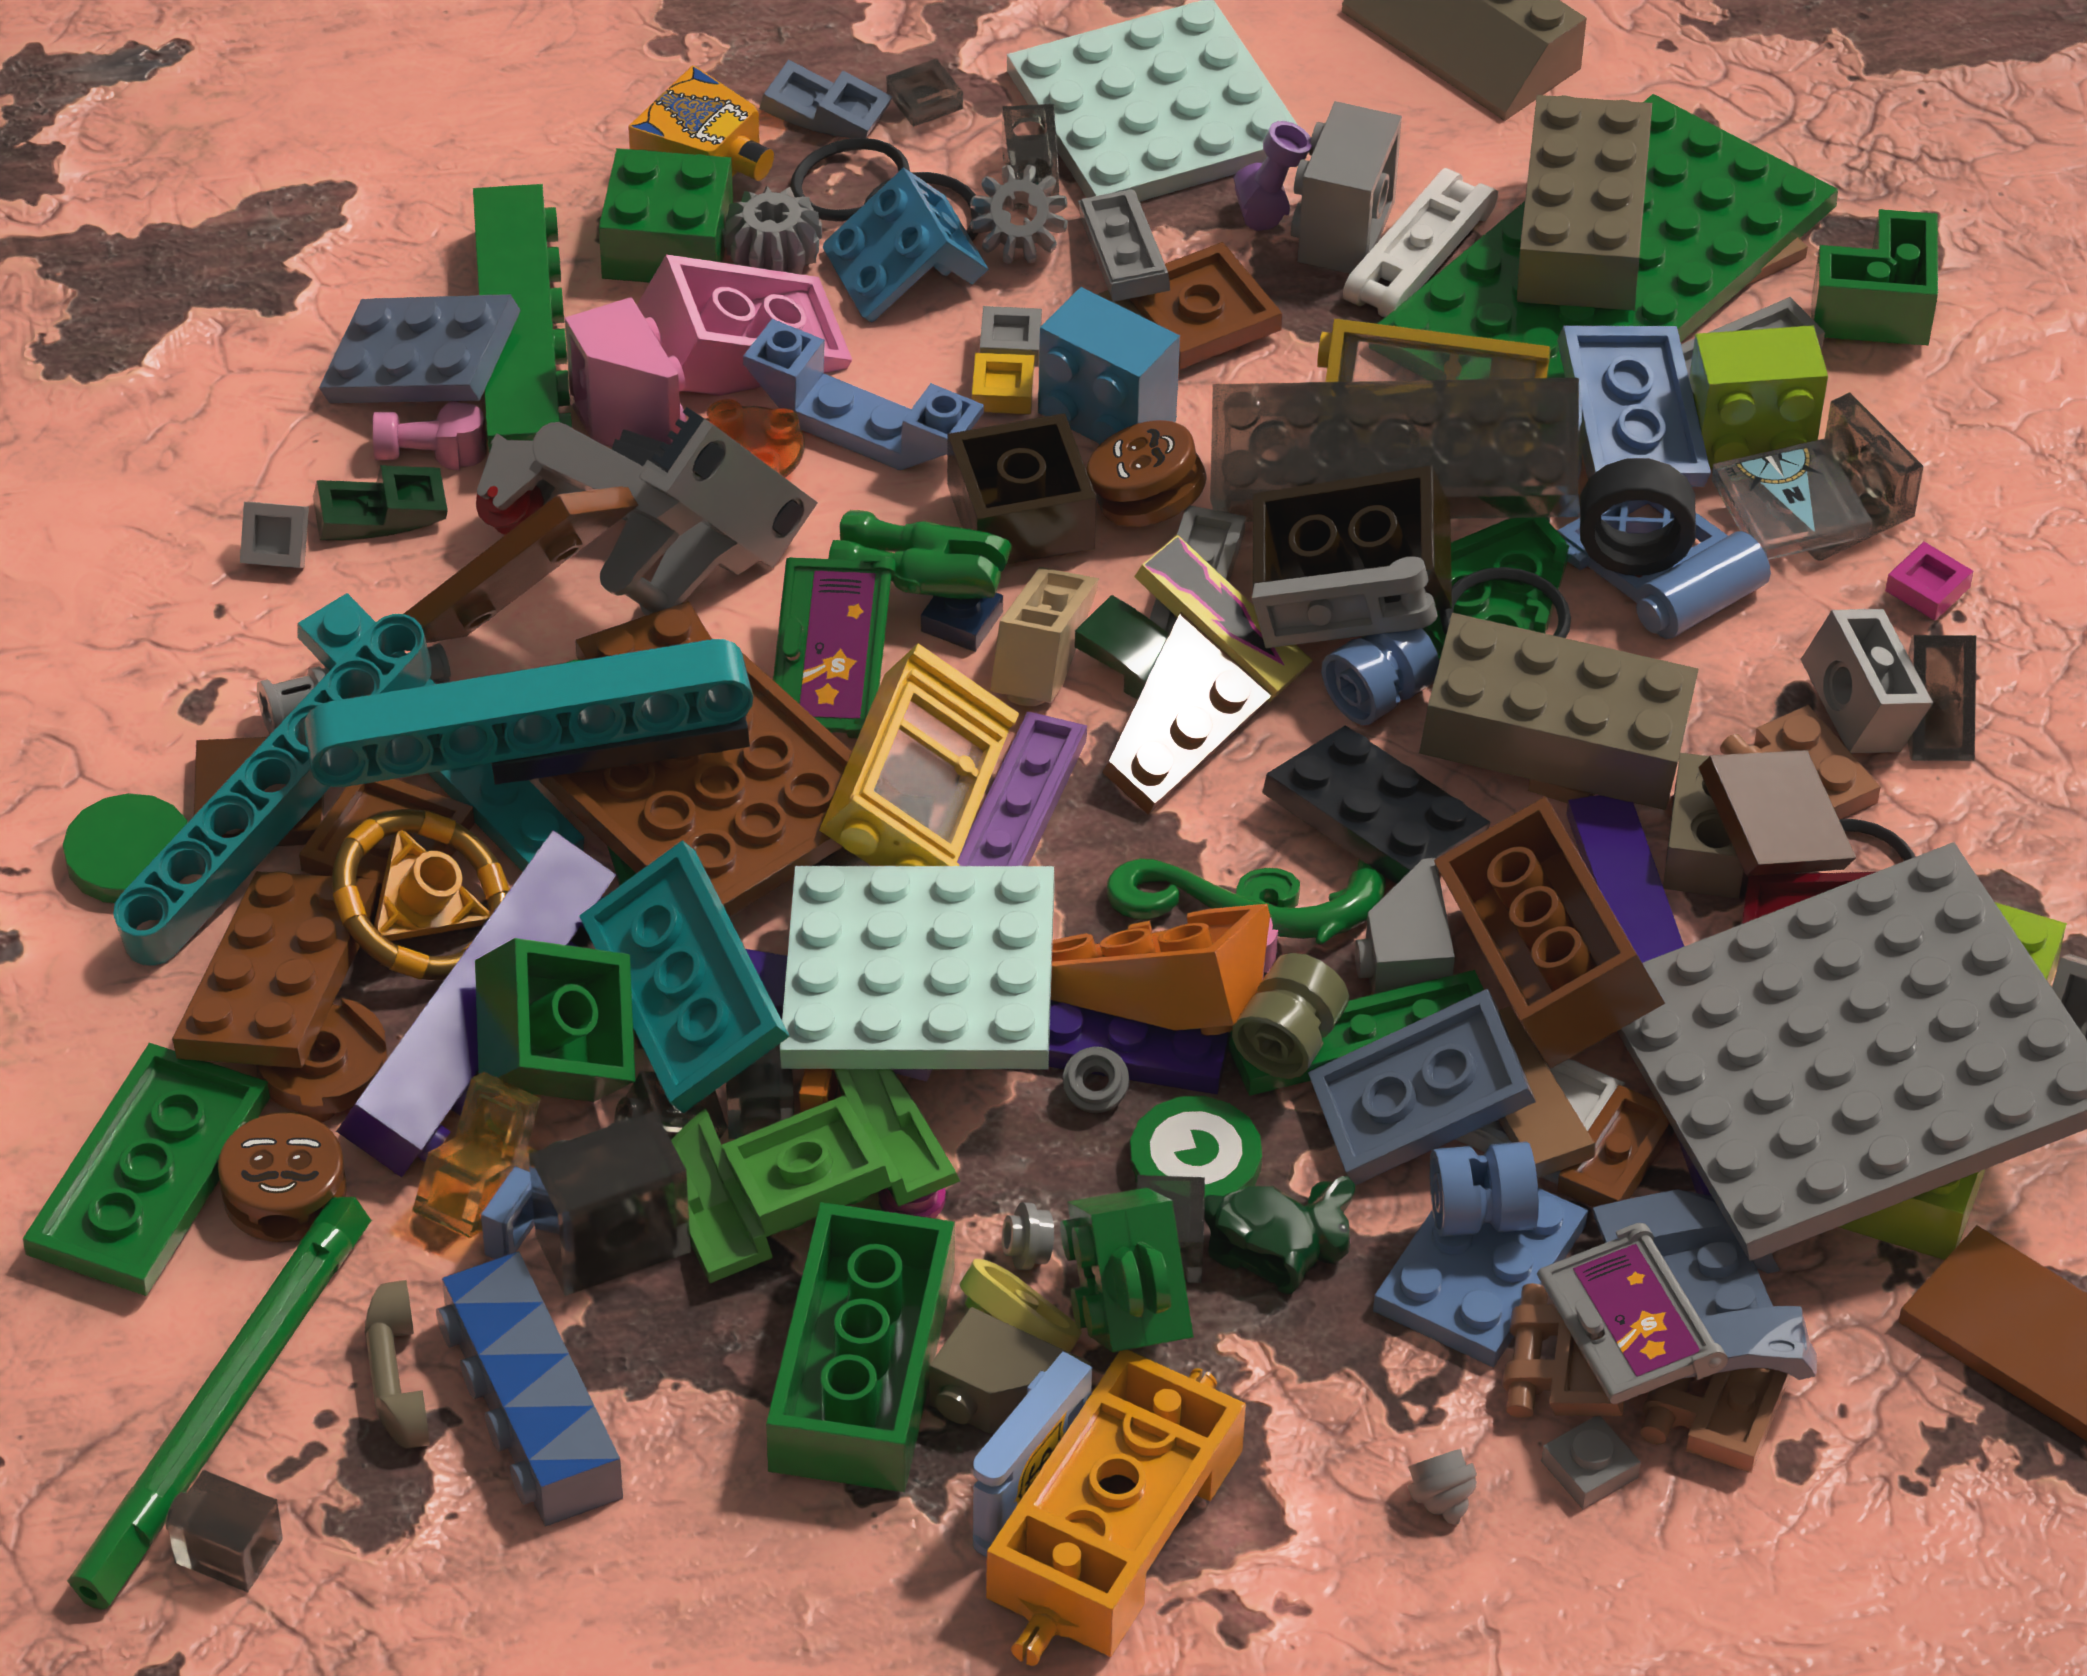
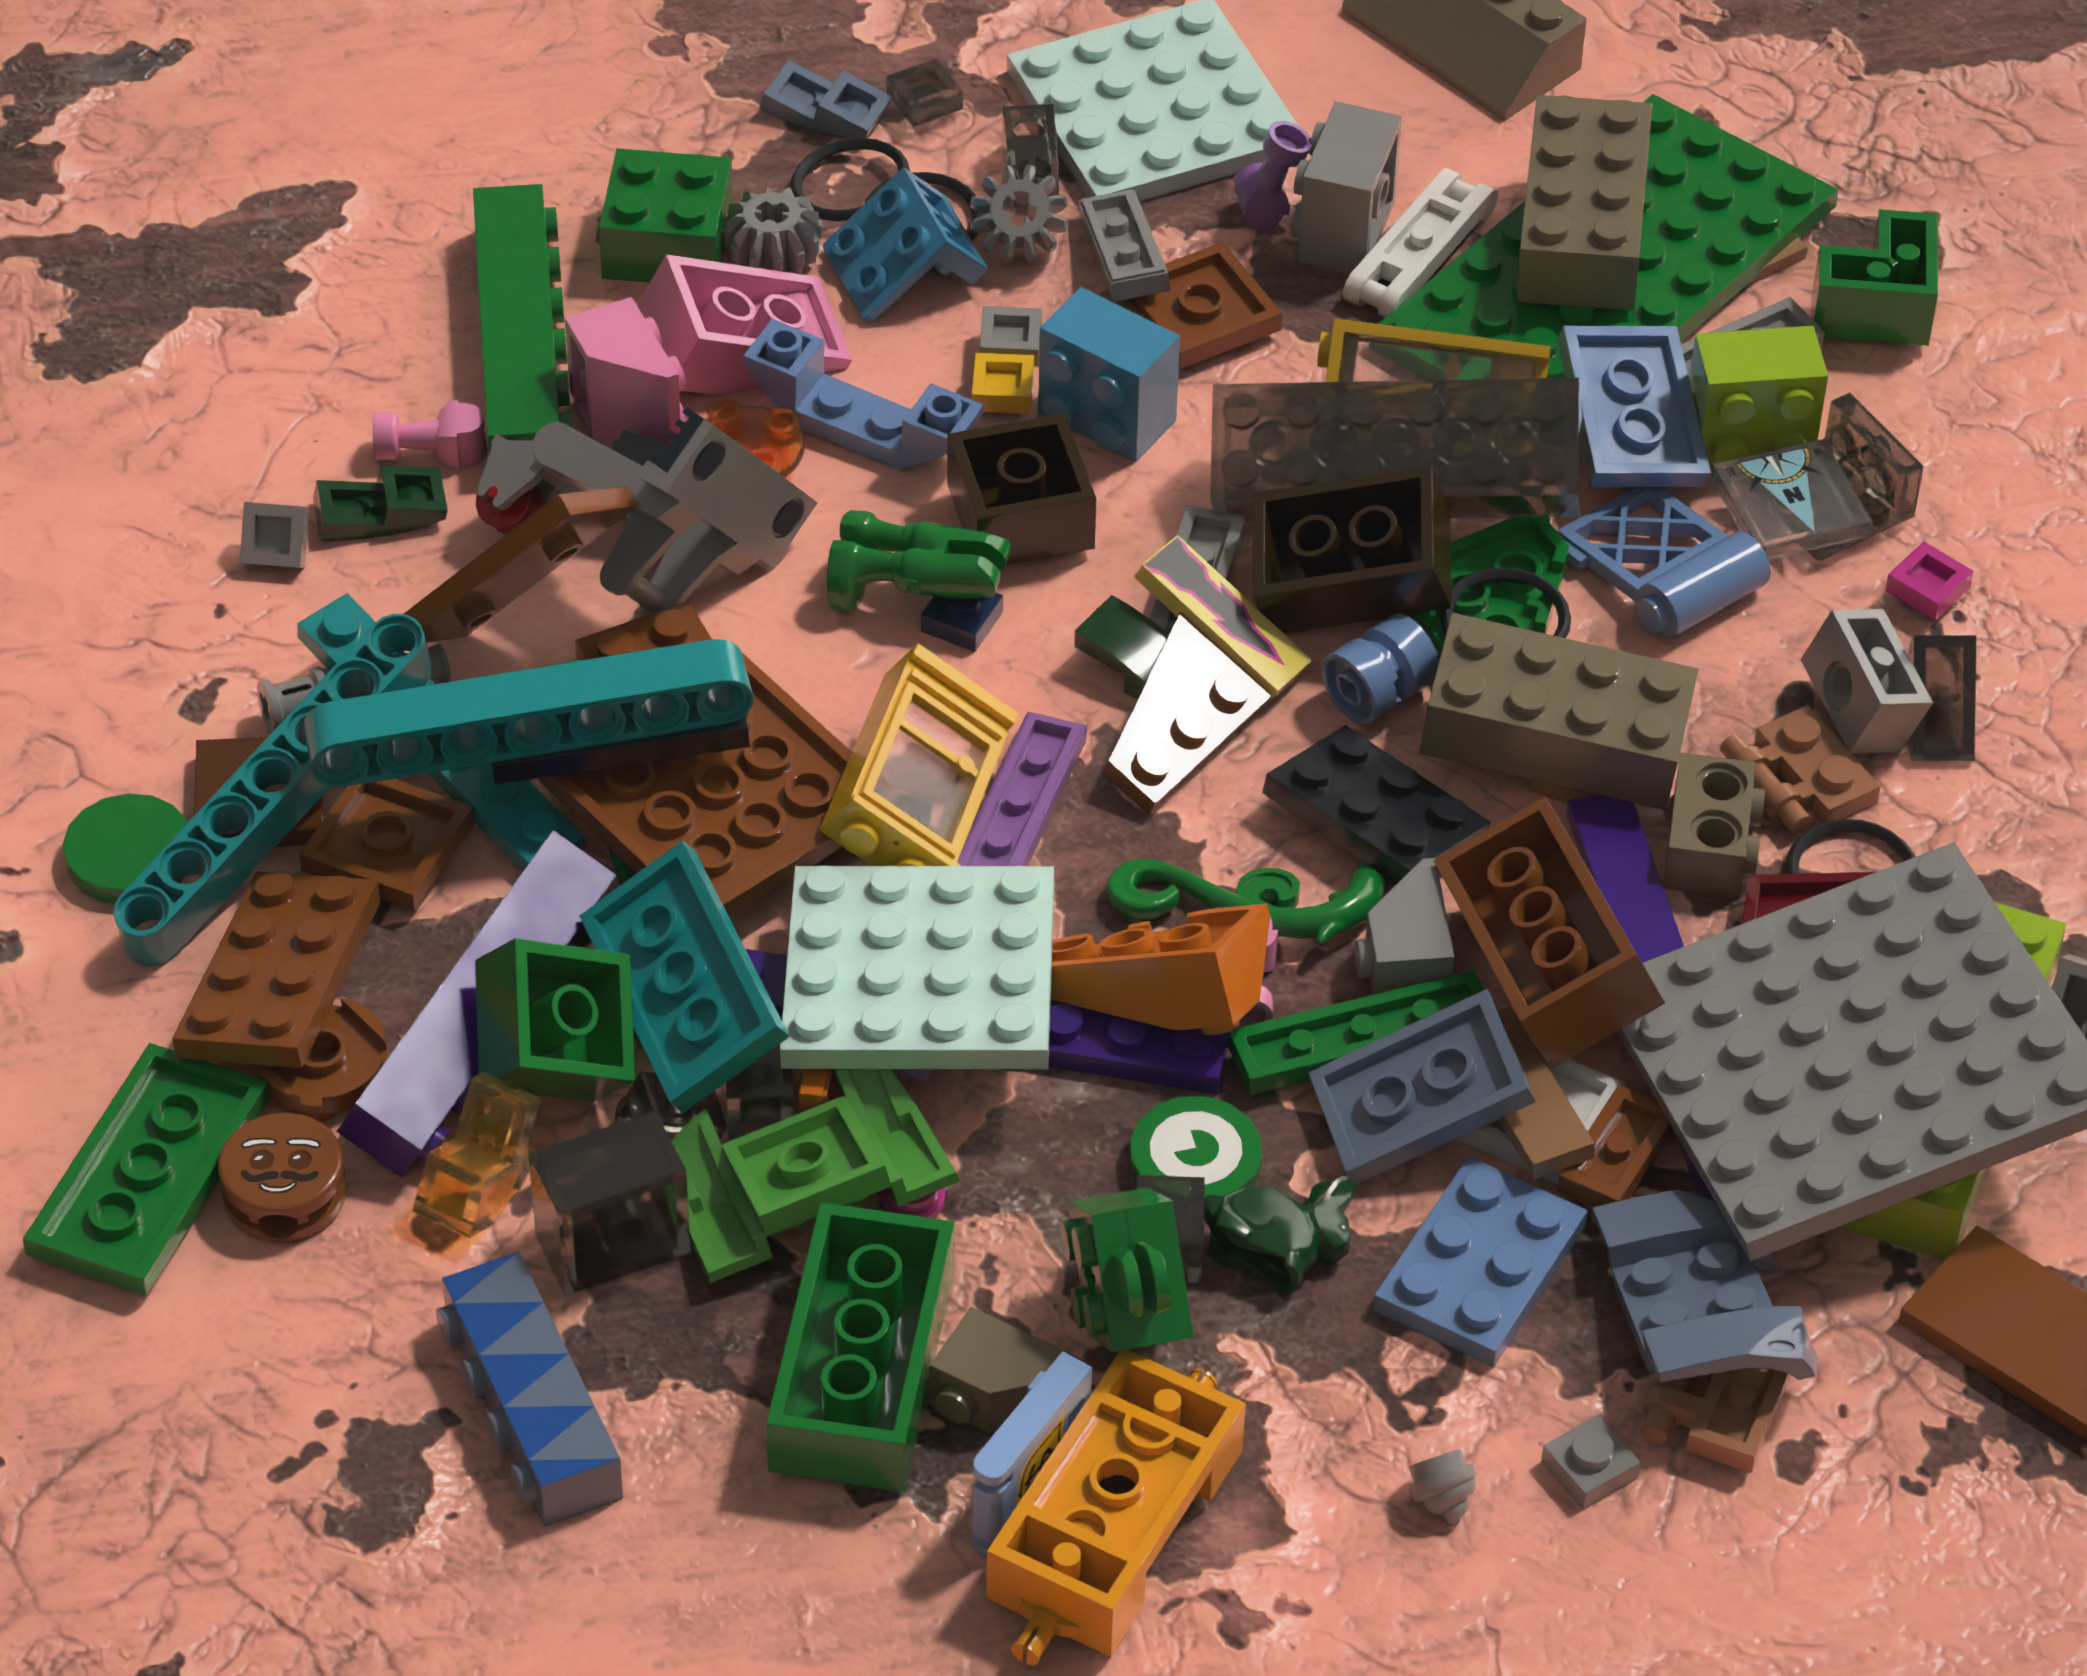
green piece [67,1197,372,1610] -> none
clear smoke brick [166,1470,283,1593] -> none
sand blue plate [319,294,521,403] -> none
light orange piece [332,809,510,980] -> none
dark tan bar [365,1280,430,1449] -> none
medium blue tile [481,1166,540,1259] -> none
torso [628,65,774,181] -> none
door [773,555,896,739] -> none
light yellow plate [960,1259,1082,1353] -> none
tan slope [990,567,1099,706] -> none
light grey plate [1002,1202,1054,1270] -> none
light grey plate [1063,1047,1129,1113] -> none
dark orange head [1087,420,1207,527] -> none
olive wheel [1232,953,1349,1079] -> none
light grey plate [1252,557,1438,648] -> none
medium blue wheel [1430,1141,1539,1237] -> none
nougat plate [1503,1283,1624,1418] -> none
door [1537,1223,1728,1404] -> none
black tyre [1580,458,1696,575] -> none
tile [1698,750,1856,876] -> none

